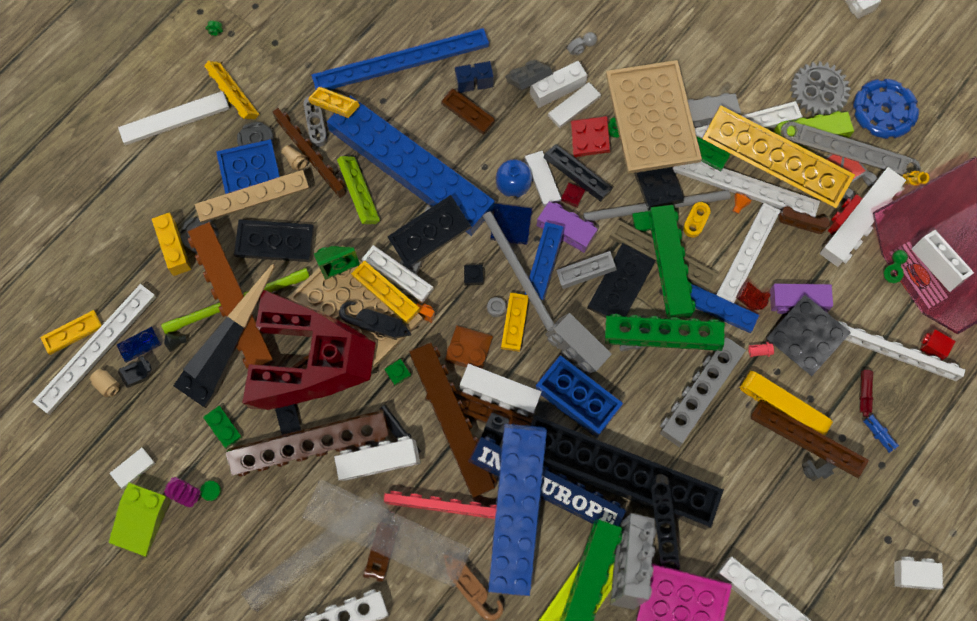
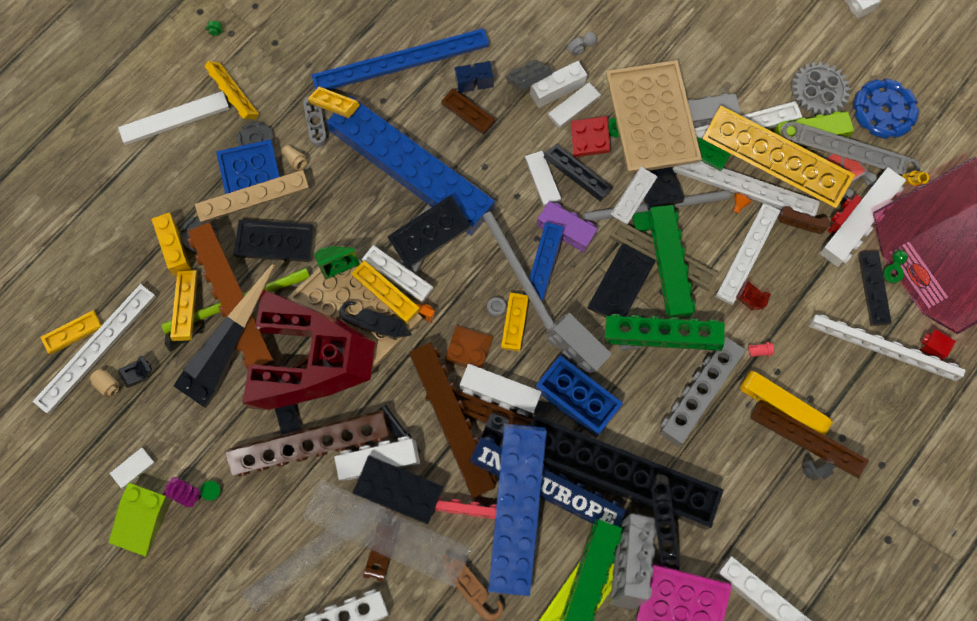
clear blue tile [117,327,162,363] -> none
green plate [203,406,243,449] -> none
reddish brown plate [272,108,346,199] -> none
lime plate [337,156,380,224] -> none
green plate [384,359,411,386] -> none
black plate [464,265,483,285] -> none
clear blue tile [490,203,532,245] -> none
blue cylinder [495,159,532,197] -> none
light grey plate [557,251,617,289] -> none
dark red plate [561,183,585,208] -> none
yellow plate [683,202,710,238] -> none
blue plate [690,284,759,334] -> none
black plate [766,295,851,376] -> none
medium lavender brick [770,284,833,314] -> none
dark red piece [859,370,874,417] -> none
blue pin [863,414,899,453] -> none
white brick [894,557,943,590] -> none
white brick [912,230,974,292] -> none
none -> yellow plate [170,270,198,341]
none -> black plate [352,455,444,525]
none -> white tile [611,166,657,224]
none -> black plate [858,251,892,326]

